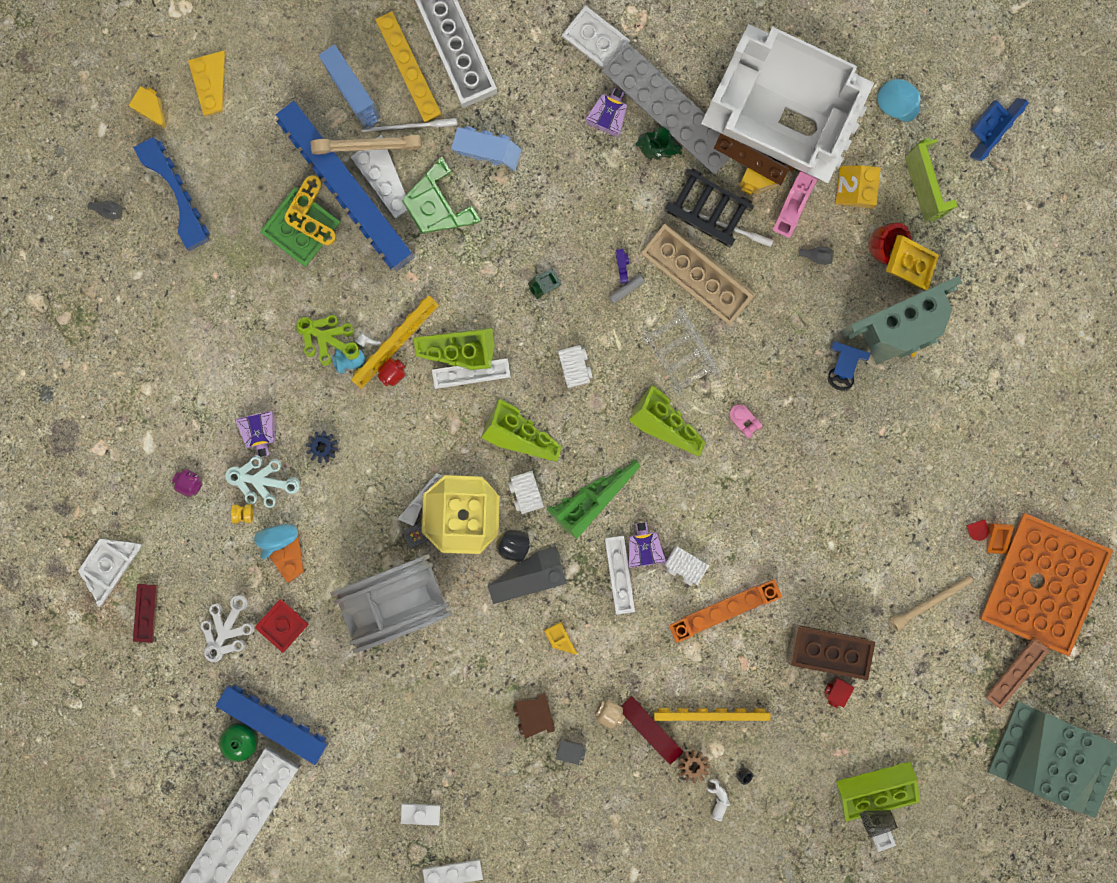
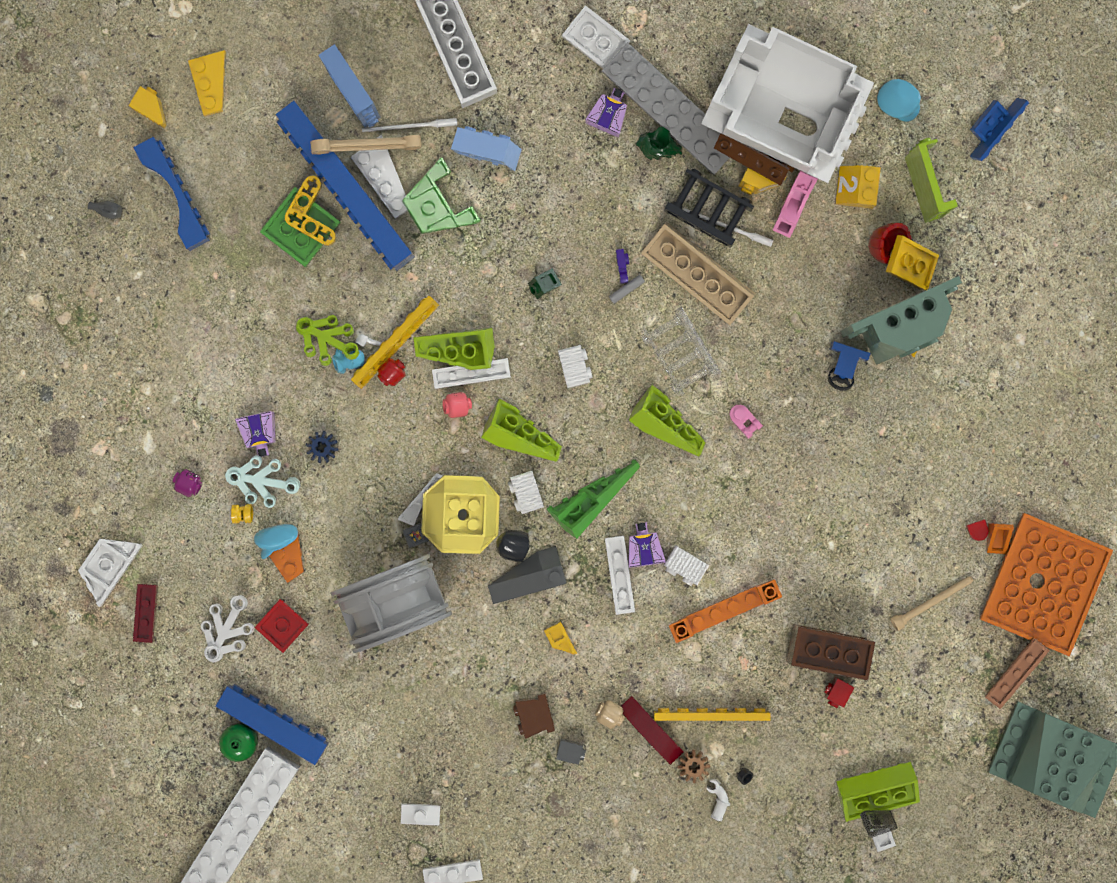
yellow plate [375,11,442,123] -> none
dark grey piece [799,246,834,265] -> none
none -> coral head [442,392,472,418]

